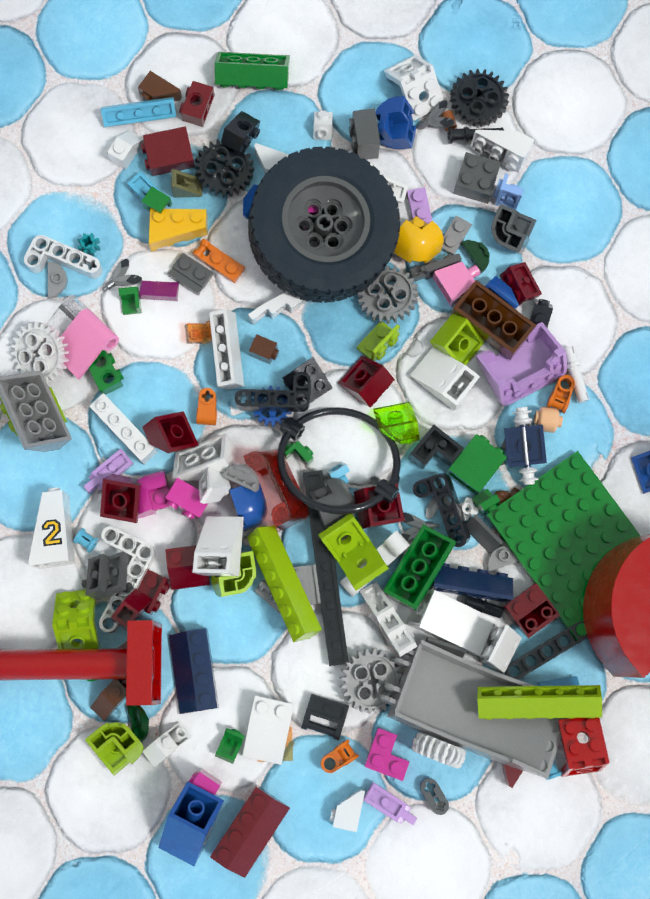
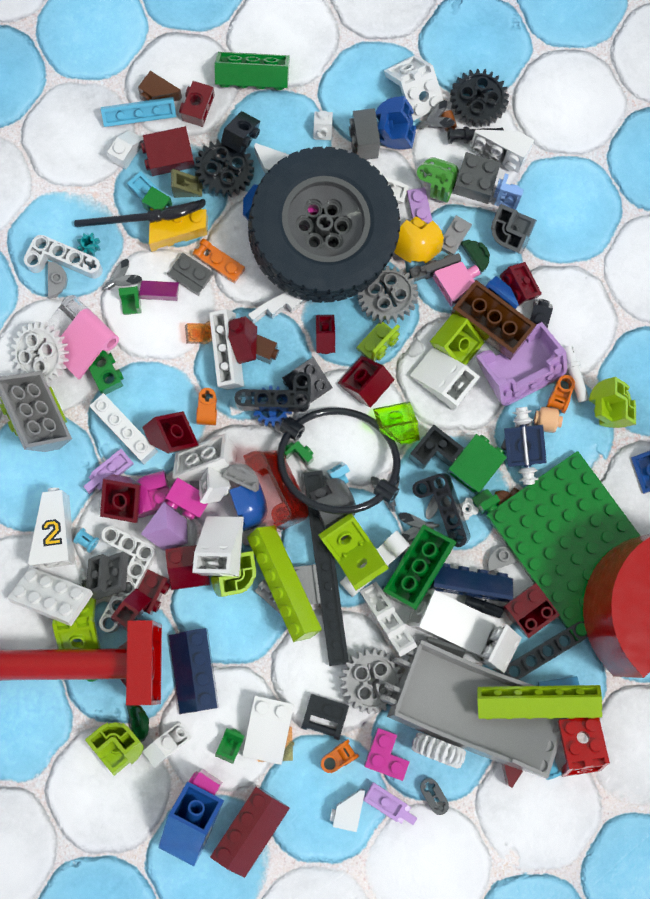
reddish brown slope [90,679,126,721] -> none
dark red slope [353,483,405,529] -> none
dark grey slope [467,515,503,553] -> none
none -> white plate [7,567,93,626]
none -> black piece [74,199,206,227]
none -> lavender slope [141,502,188,551]
none -> dark red slope [228,316,257,364]
none -> dark red slope [316,315,335,354]
none -> bright green piece [417,157,459,203]
none -> lime brick [589,377,636,428]

